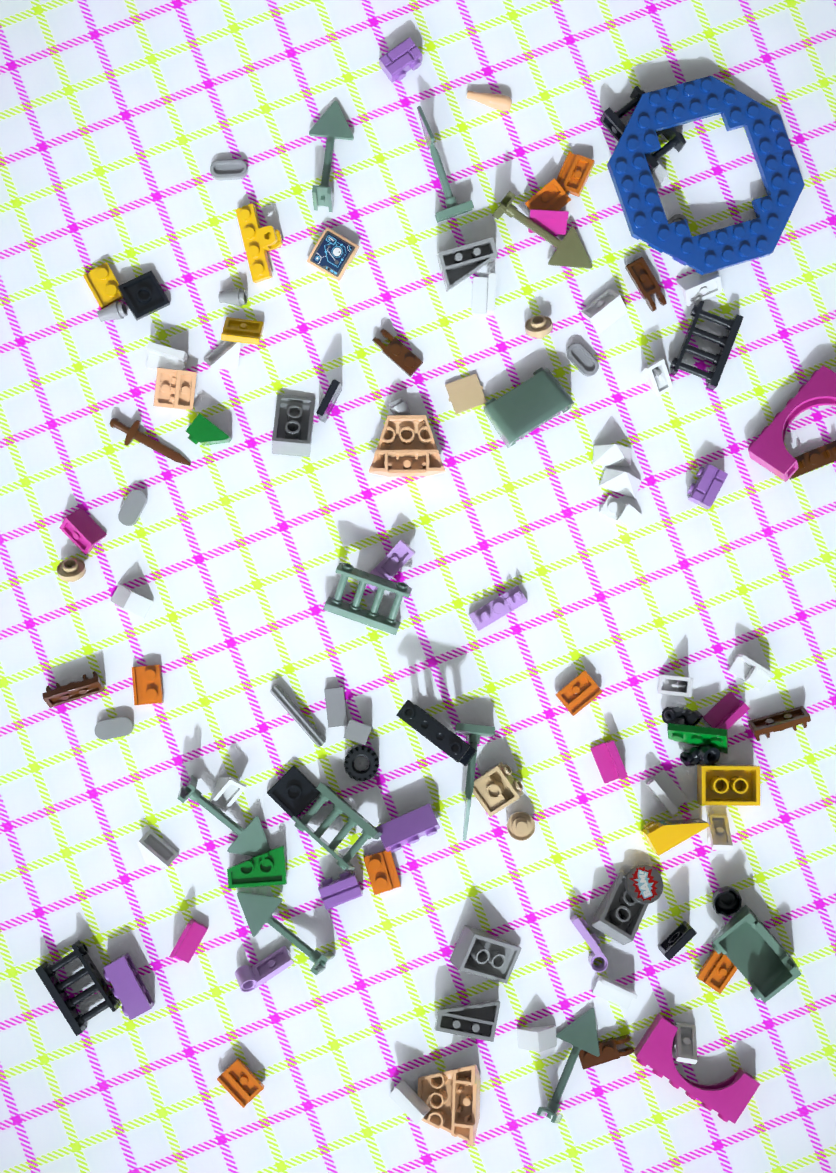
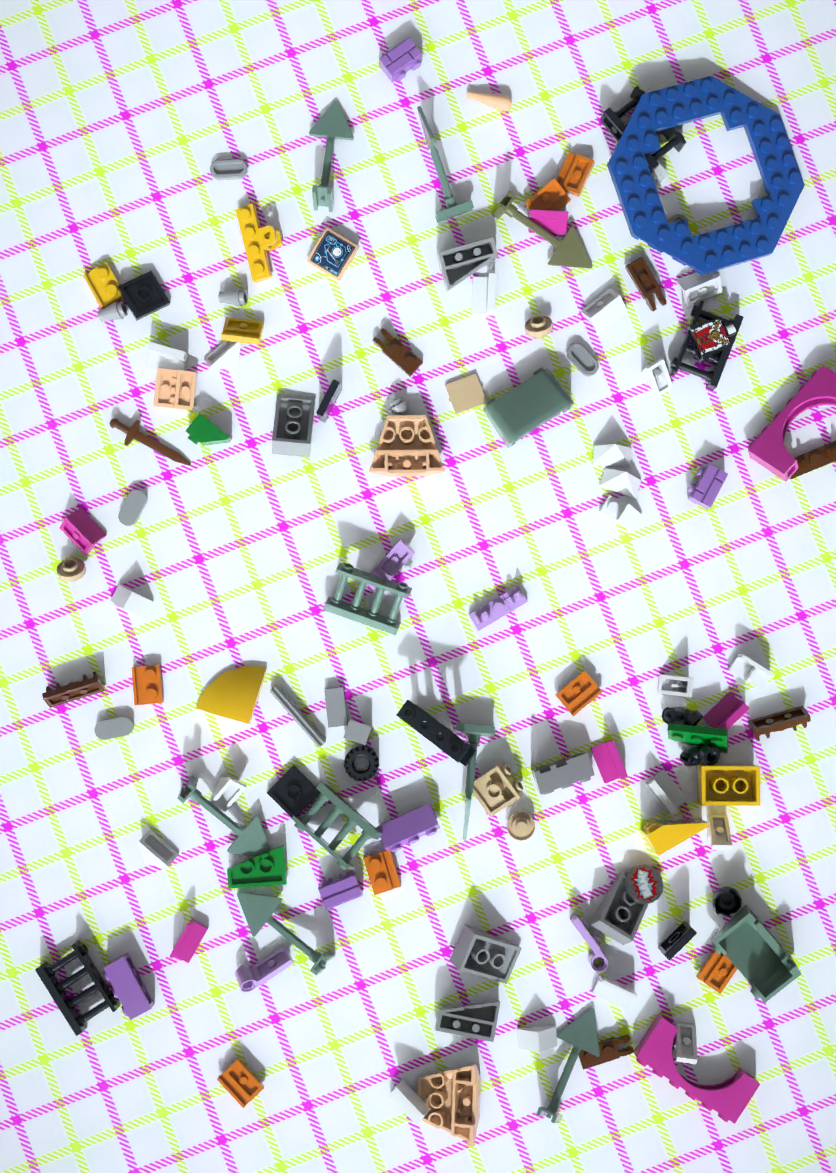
none -> yellow brick [196,666,267,724]
none -> light grey wedge [531,752,595,795]
none -> torso [686,319,736,363]

